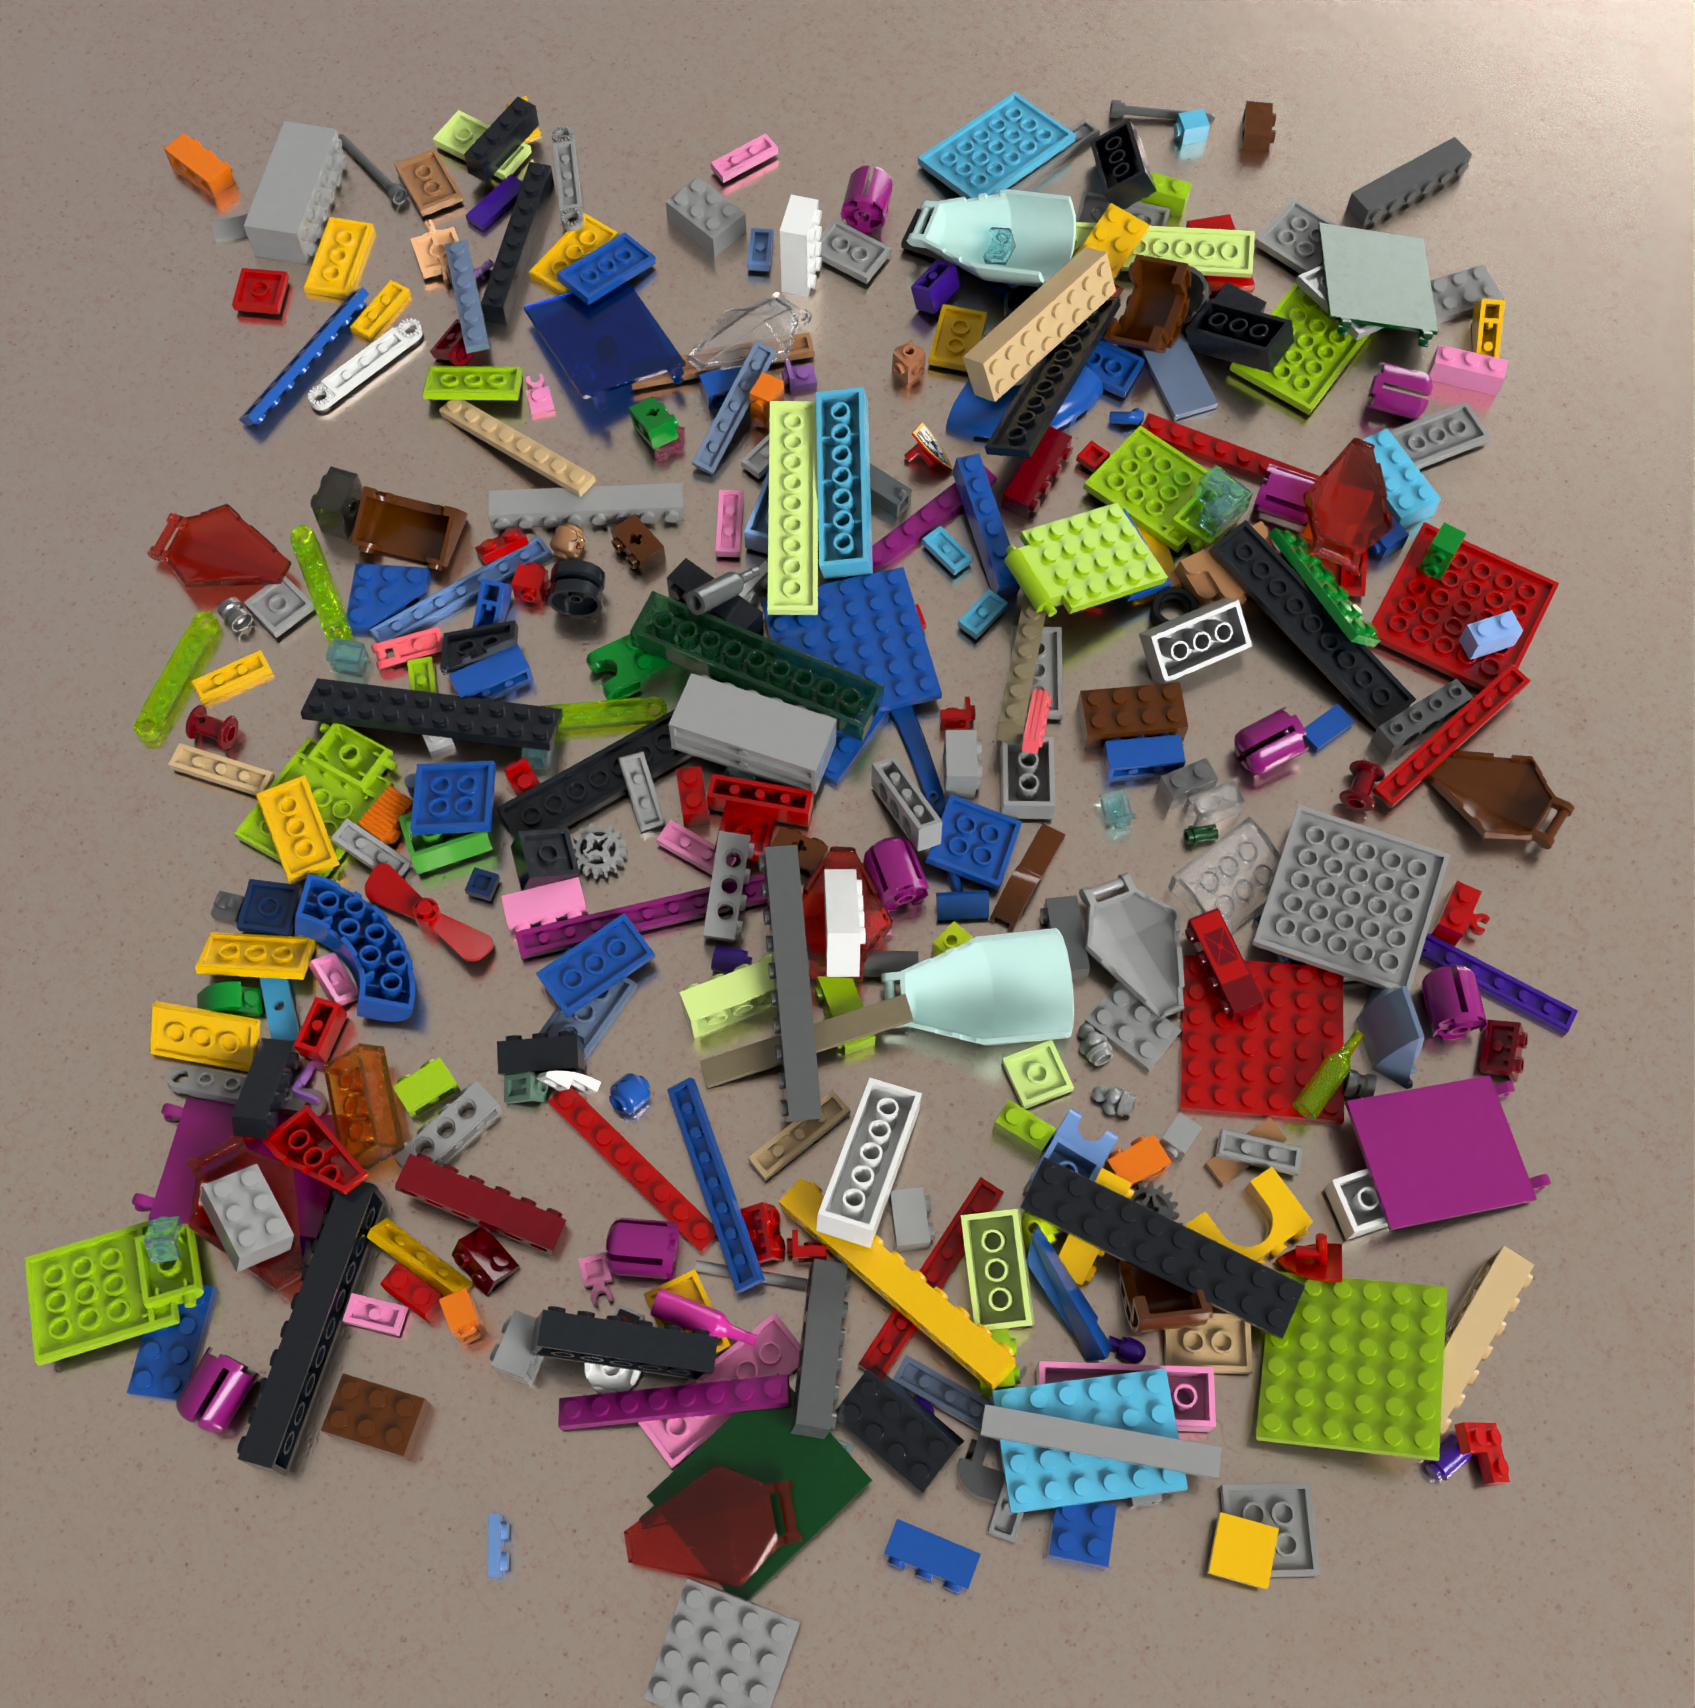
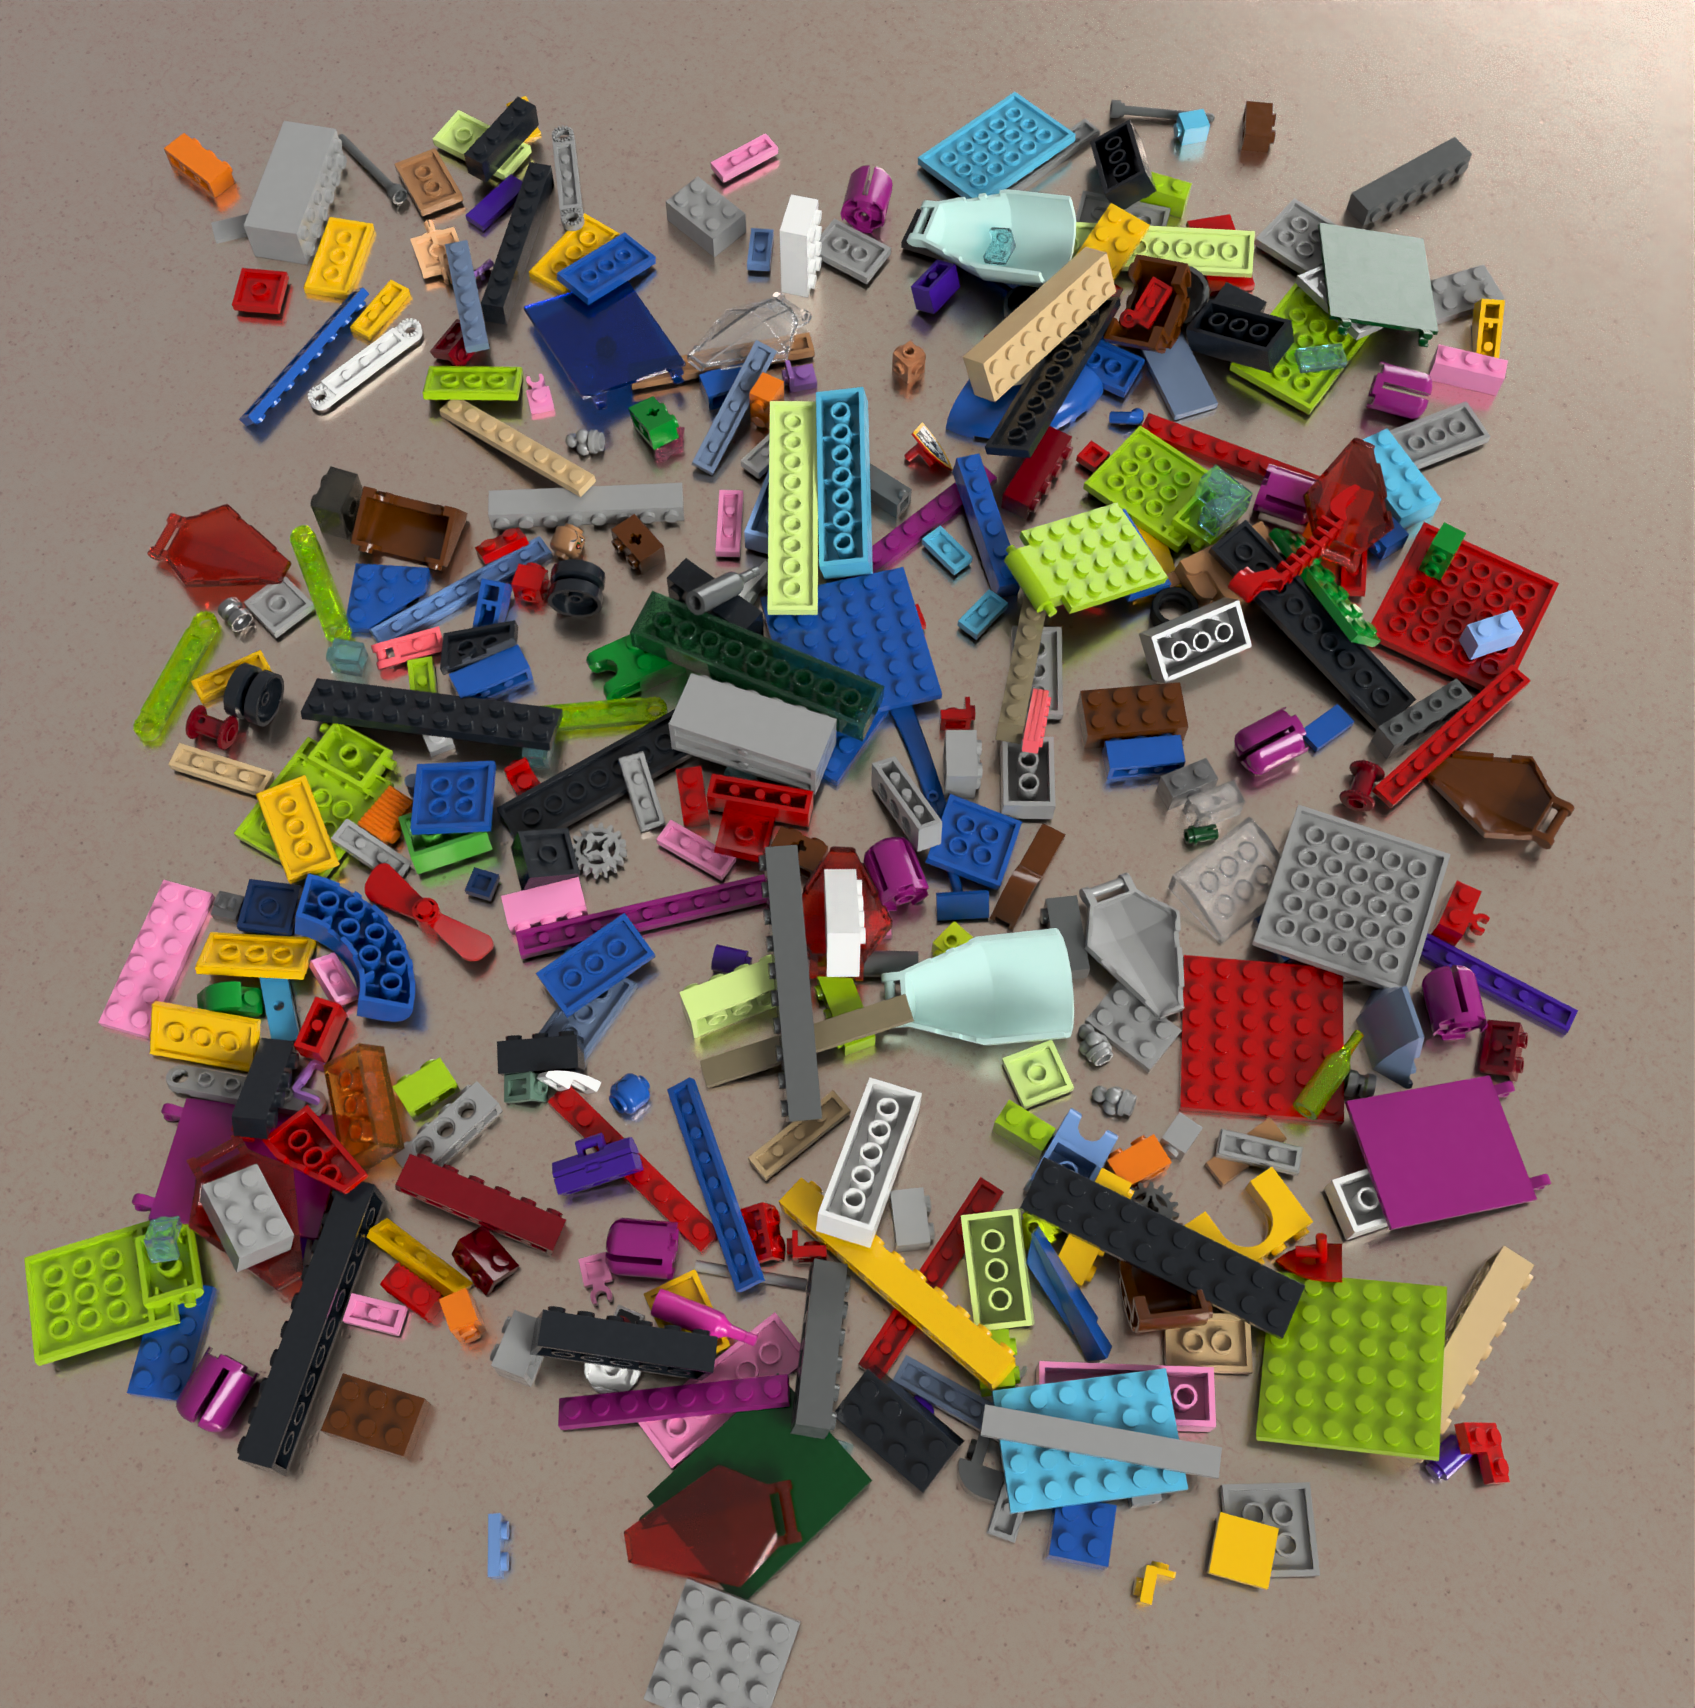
light grey brick [703,831,755,942] -> none
blue brick [883,1519,981,1594] -> none
yellow plate [928,304,988,372] -> none
clear light blue bracket [1099,788,1136,828] -> none
dark purple cylinder [1108,1335,1146,1363] -> none
dark red brick [1185,908,1264,1021] -> none
none -> bright pink plate [98,880,215,1040]
none -> black wheel [223,663,284,727]
none -> dark purple piece [552,1133,644,1196]
none -> light grey piece [565,429,605,455]
none -> red hinge [1120,276,1174,331]
none -> yellow bracket [1133,1561,1176,1607]
none -> red piece [1228,484,1361,603]
none -> clear light blue plate [1294,343,1347,373]

